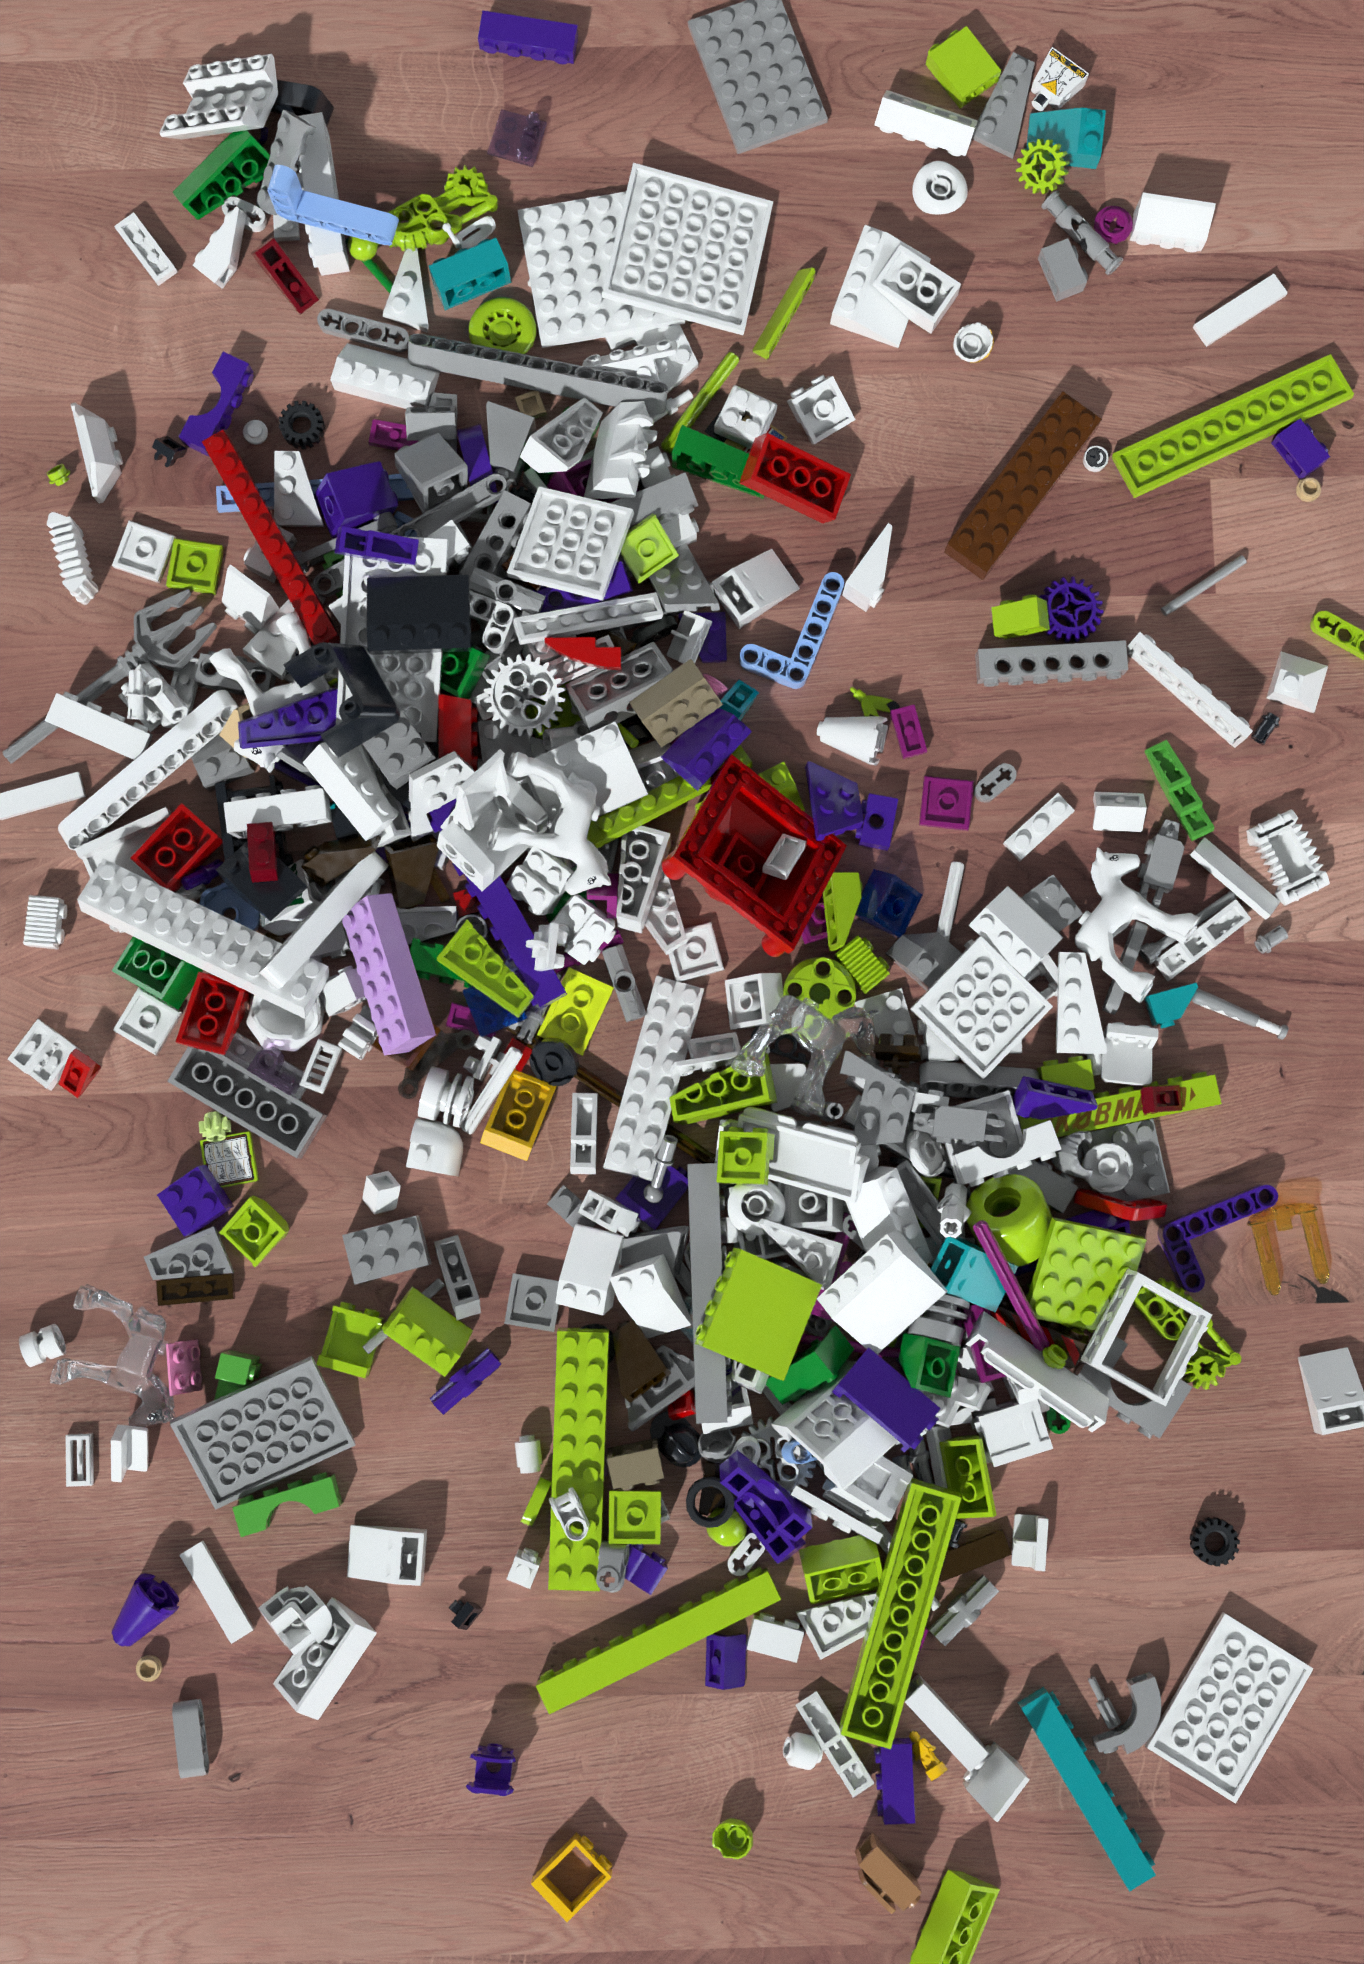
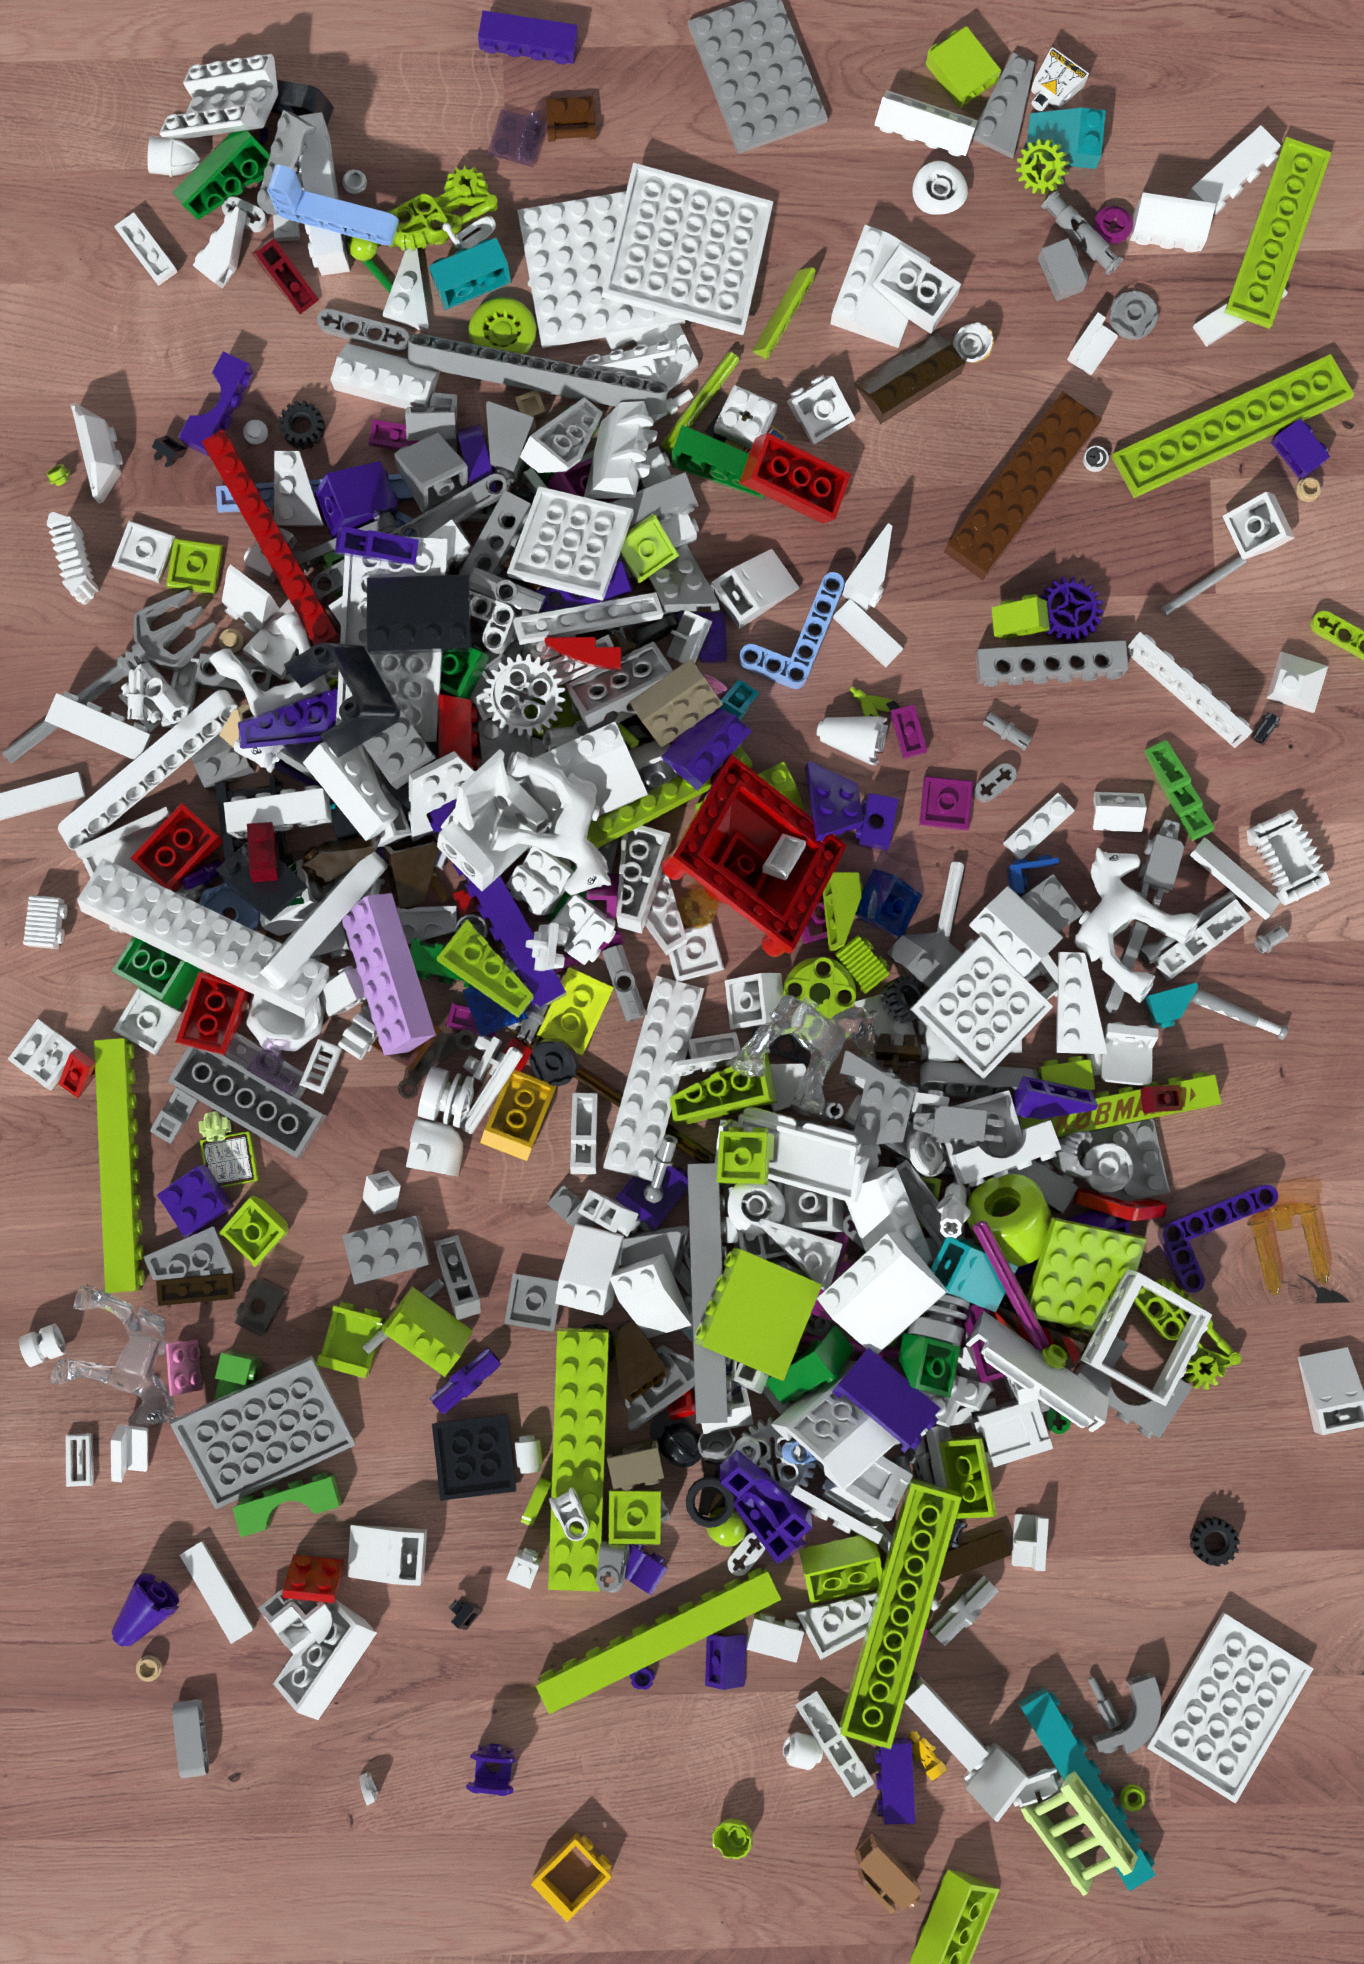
none -> lime brick [94,1038,145,1293]
none -> white helmet [148,136,201,177]
none -> light grey slope [150,1087,199,1144]
none -> tan plate [219,629,244,653]
none -> clear smoke brick [234,1277,289,1337]
none -> red plate [283,1554,344,1603]
none -> white plate [342,169,367,194]
none -> white tile [359,1772,379,1805]
none -> black plate [432,1414,517,1501]
none -> reddish brown plate [546,96,596,142]
none -> dark purple plate [630,1666,655,1690]
none -> clear yellow gear [677,889,717,929]
none -> white tile [833,599,903,668]
none -> dark brown slope [854,333,965,424]
none -> black tyre [881,975,925,1024]
none -> light grey pin [983,711,1033,751]
none -> blue bracket [1007,855,1060,896]
none -> white hinge [1013,1767,1062,1808]
none -> yellowish green fence [1021,1771,1138,1896]
none -> white panel [1067,313,1118,375]
none -> light grey tile [1109,291,1158,340]
none -> lime plate [1119,1784,1146,1811]
none -> white brick [1186,125,1281,215]
none -> white slope [1223,492,1295,560]
none -> lime plate [1224,137,1332,329]

